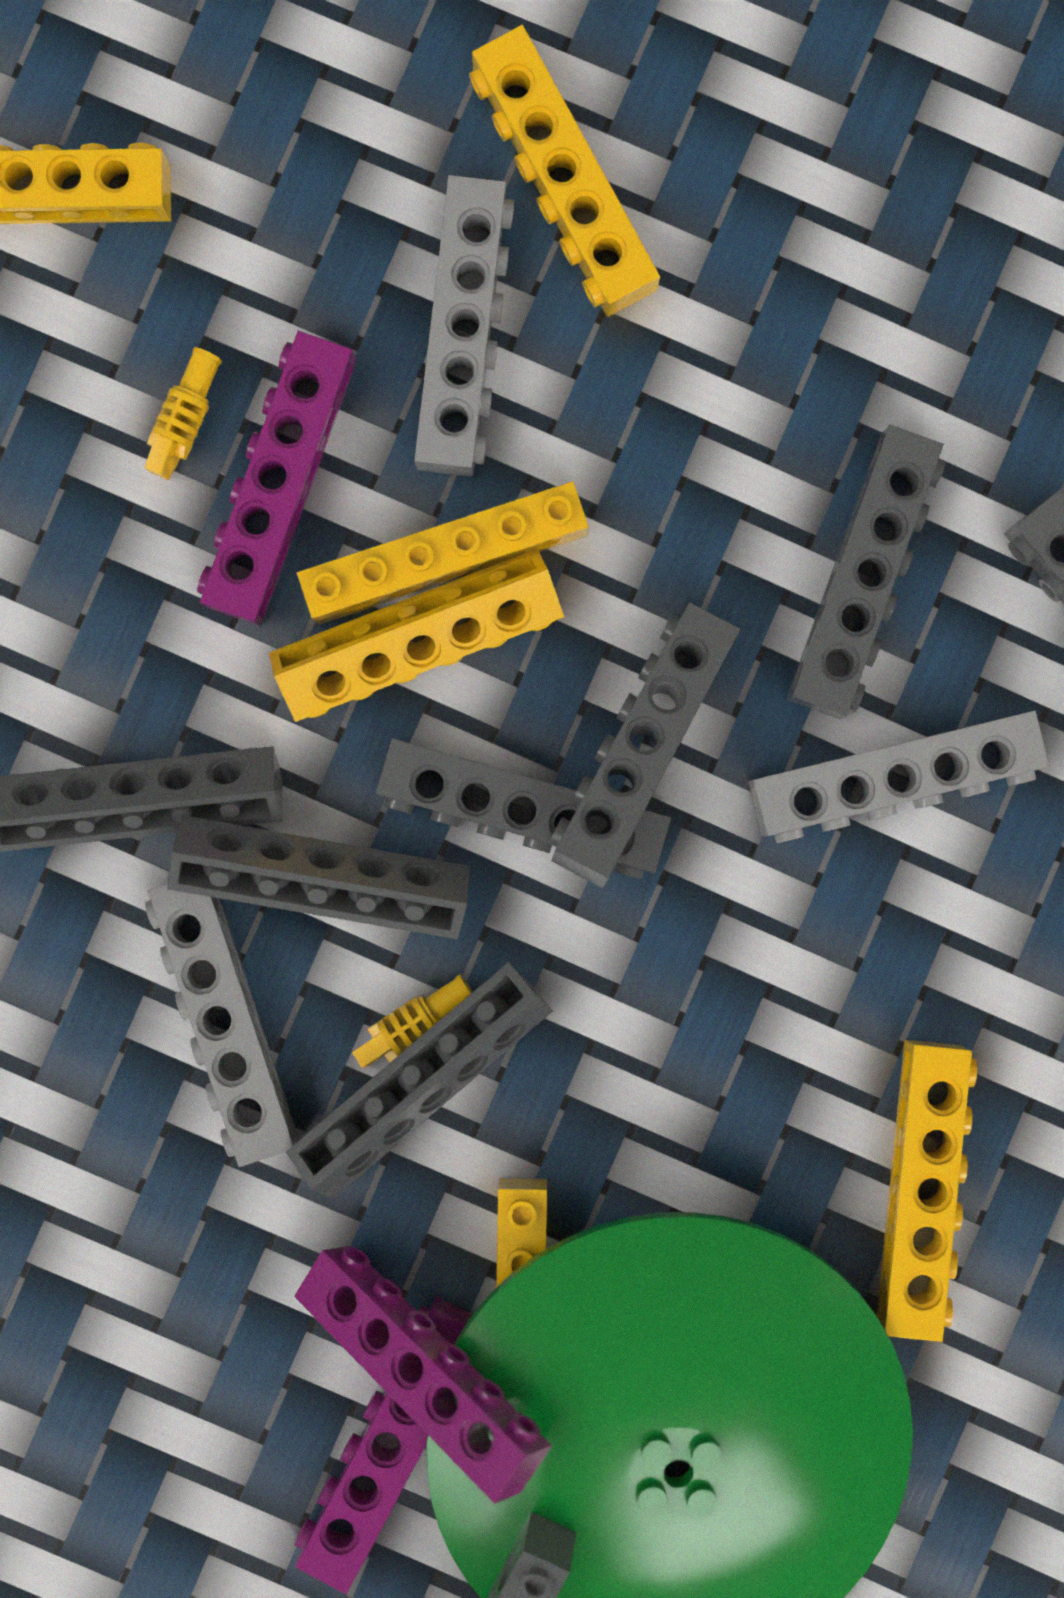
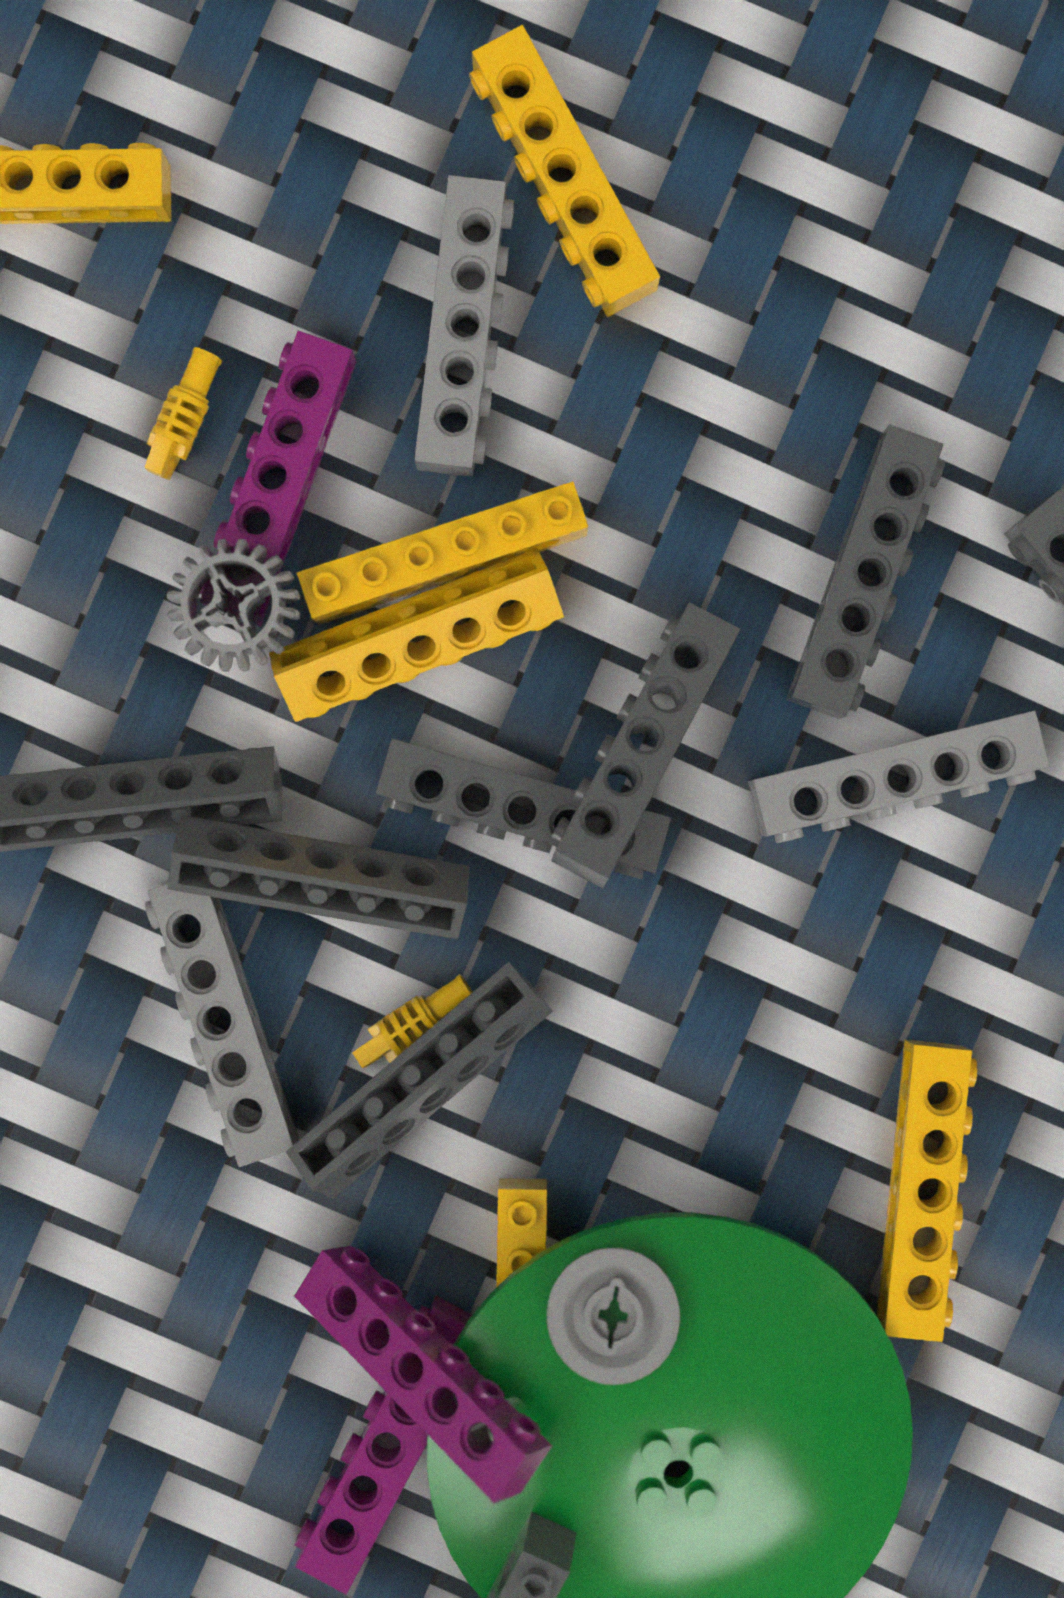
none -> light grey gear [167,539,300,672]
none -> light grey gear [547,1248,680,1385]

